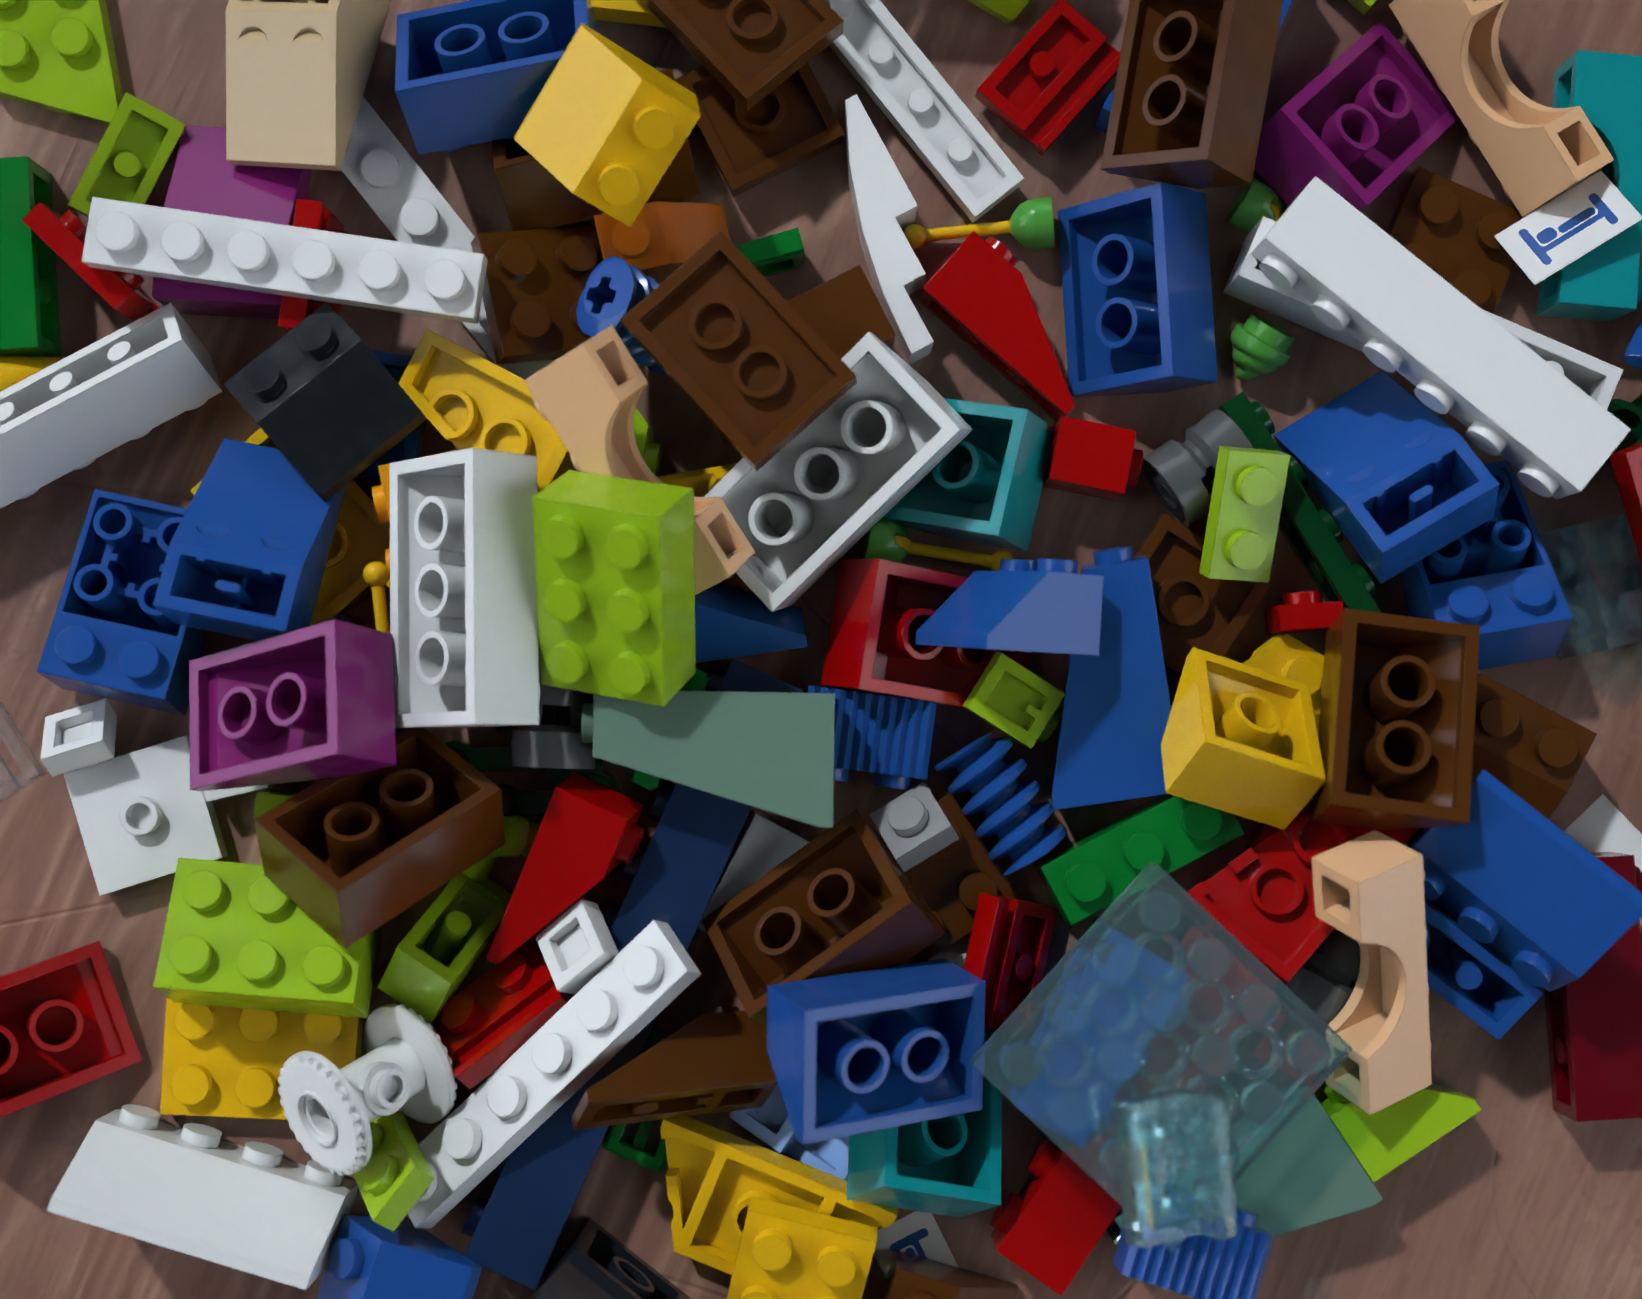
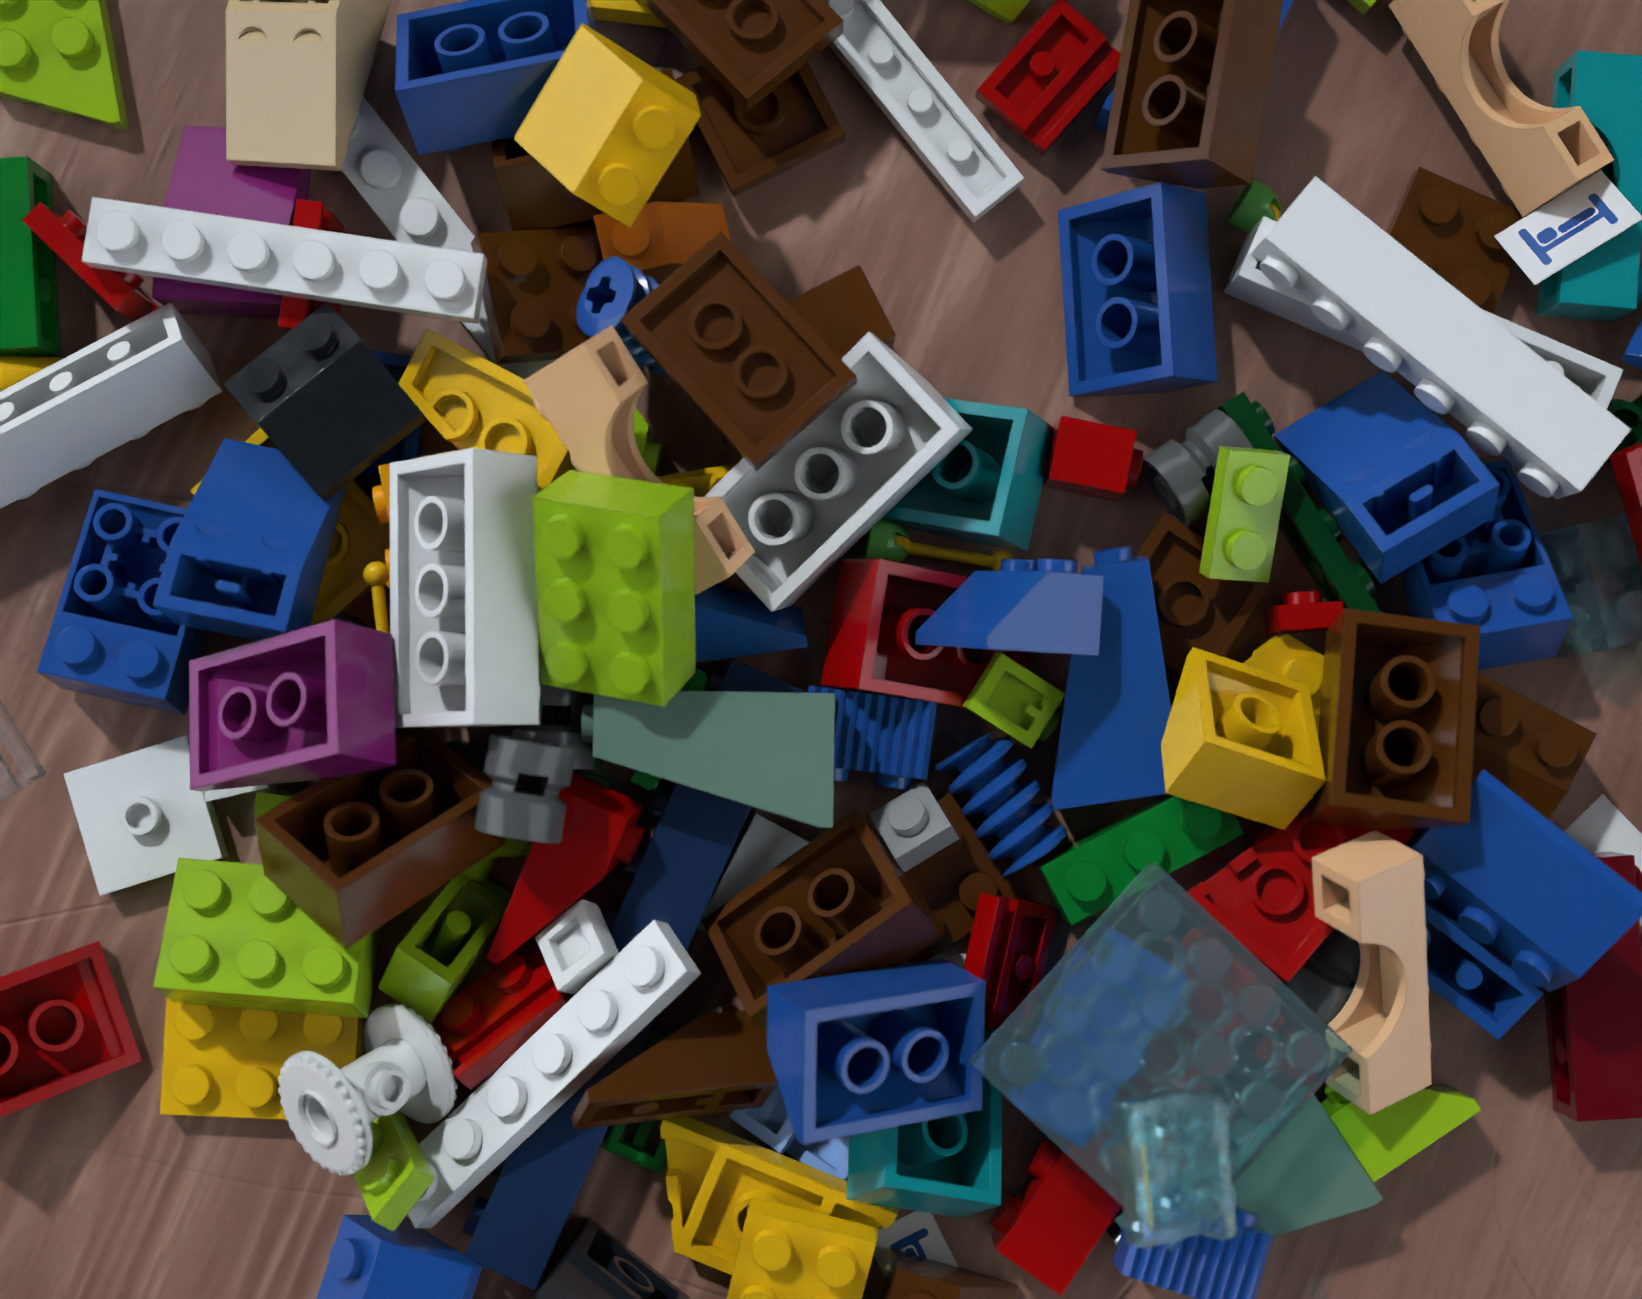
white plate [40,698,117,777] -> none
white slope [47,1104,358,1290] -> none
lime plate [67,92,186,218] -> none
green tile [736,228,804,277] -> none
white slope [844,94,934,365] -> none
hinge [903,197,1055,250] -> none
red slope [919,231,1075,422] -> none
bright green plate [1230,312,1295,380] -> none
magenta slope [1255,20,1459,211] -> none
none -> dark grey wheel [474,734,577,843]

